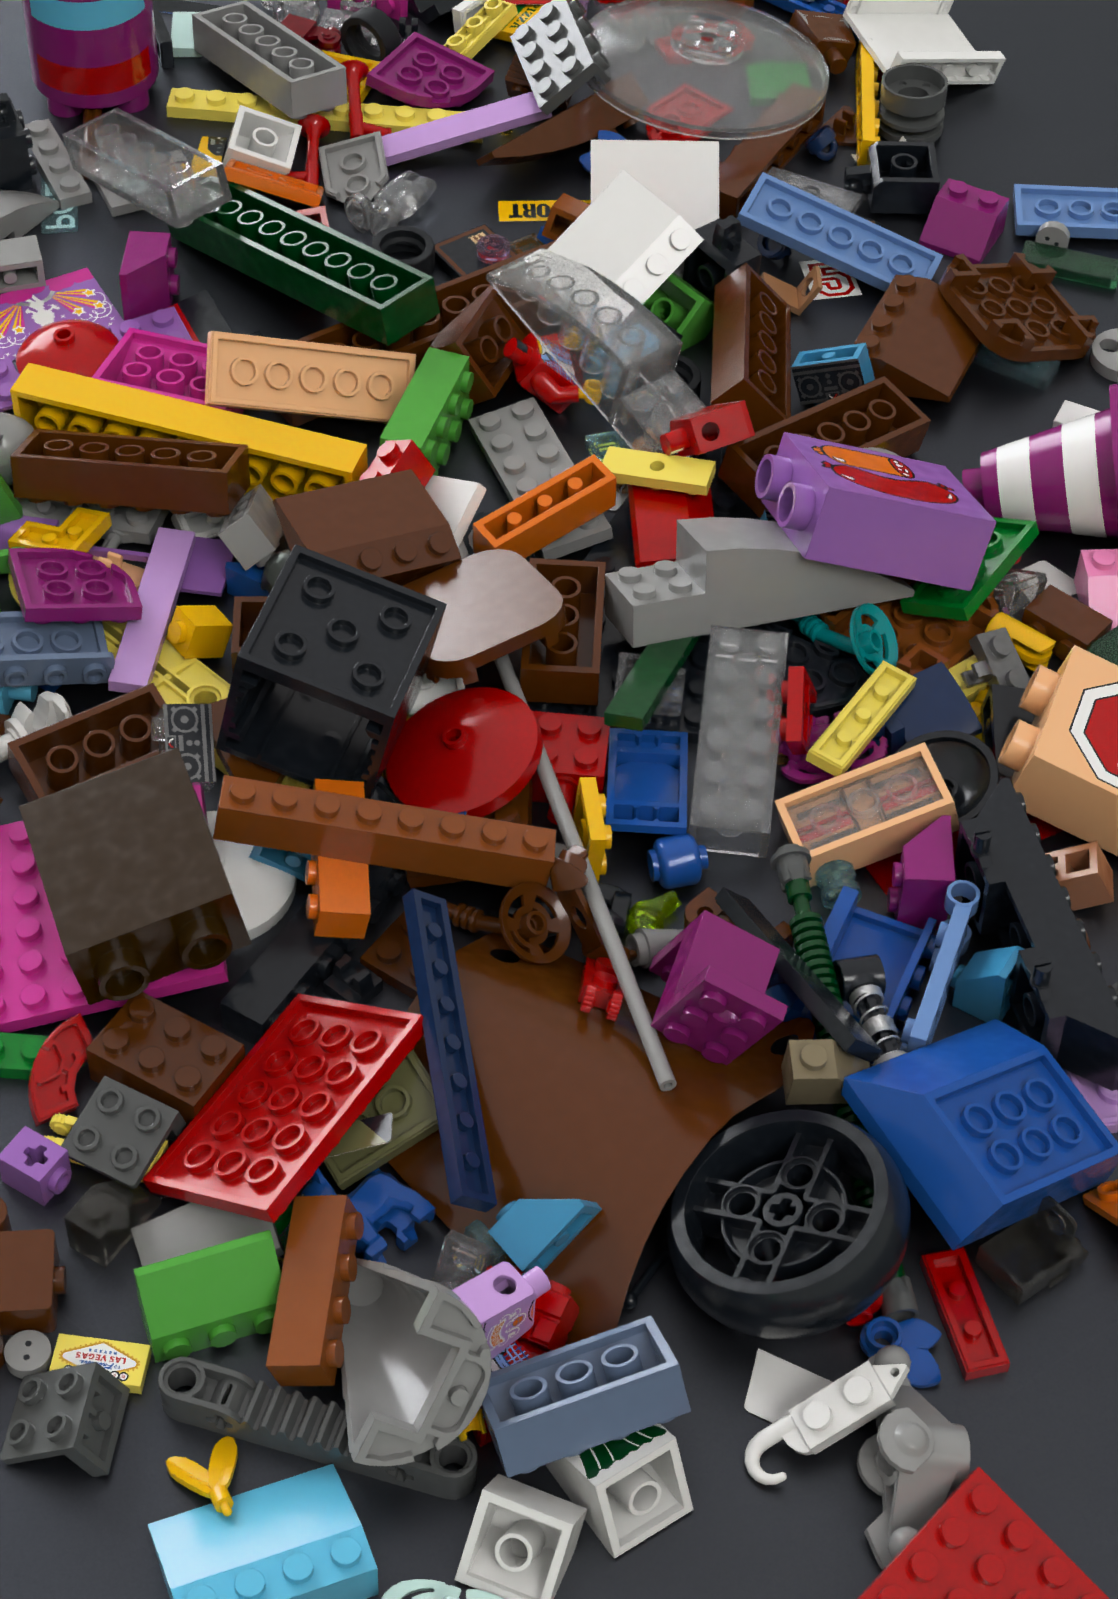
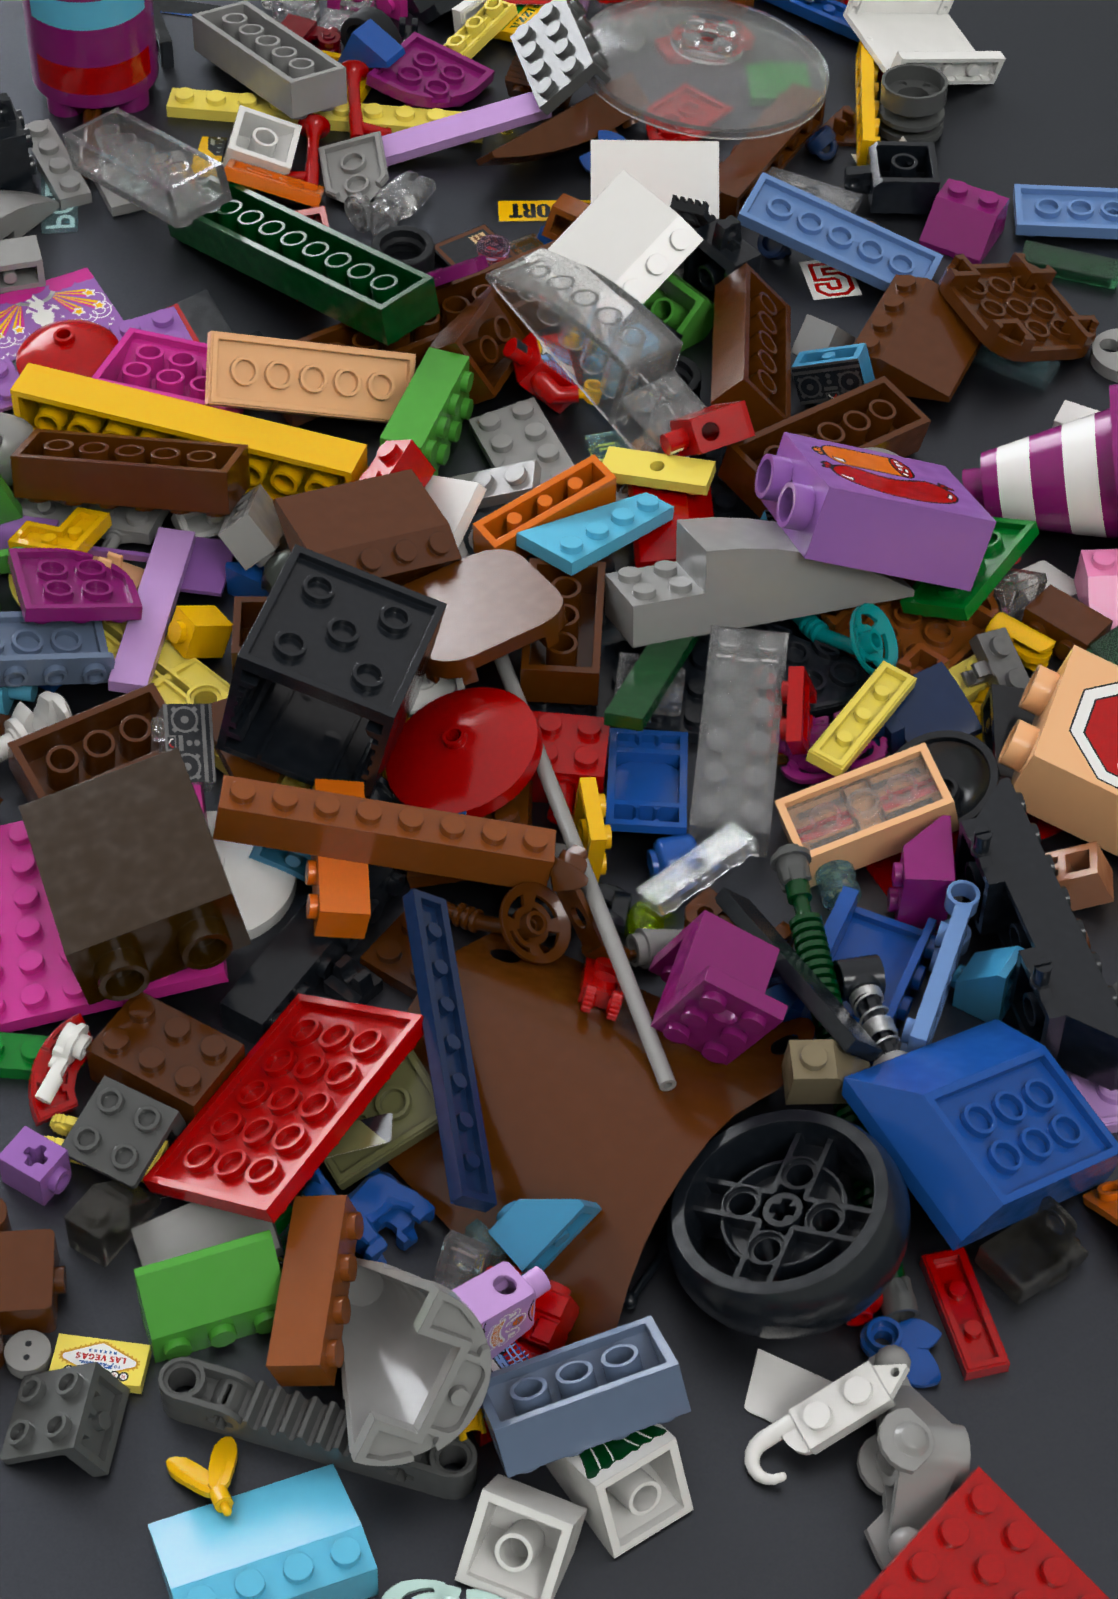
magenta slope [119,231,180,321] -> none
light aqua tile [171,12,202,57] -> none
medium nougat bracket [760,265,823,316] -> none
reddish brown torso [784,9,856,74] -> none
light grey tile [1035,221,1070,256] -> none
none -> white plate [35,1022,92,1105]
none -> blue slope [338,18,406,68]
none -> magenta tile [426,255,489,287]
none -> light grey hinge [451,459,542,509]
none -> medium azure wing [516,492,674,576]
none -> clear tile [635,821,759,917]
none -> black container [670,195,717,230]
none -> light grey slope [791,314,855,356]

